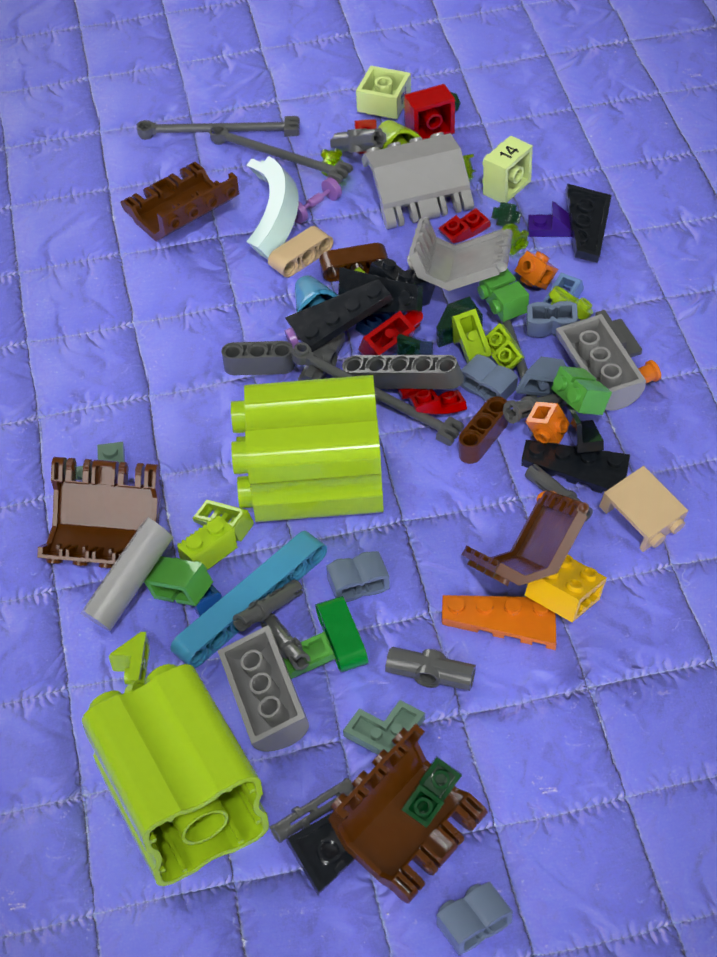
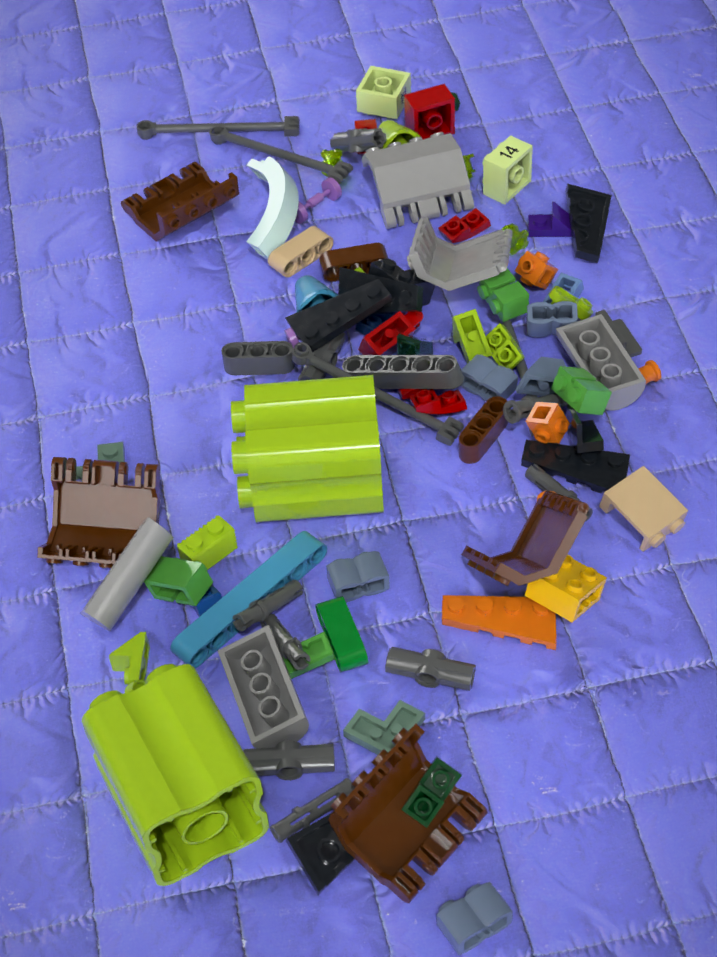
lime slope [192,499,254,541] -> none
clear green slope [436,296,483,348] -> none
clear green gear [491,202,521,229] -> none
none -> dark grey piece [244,740,335,780]

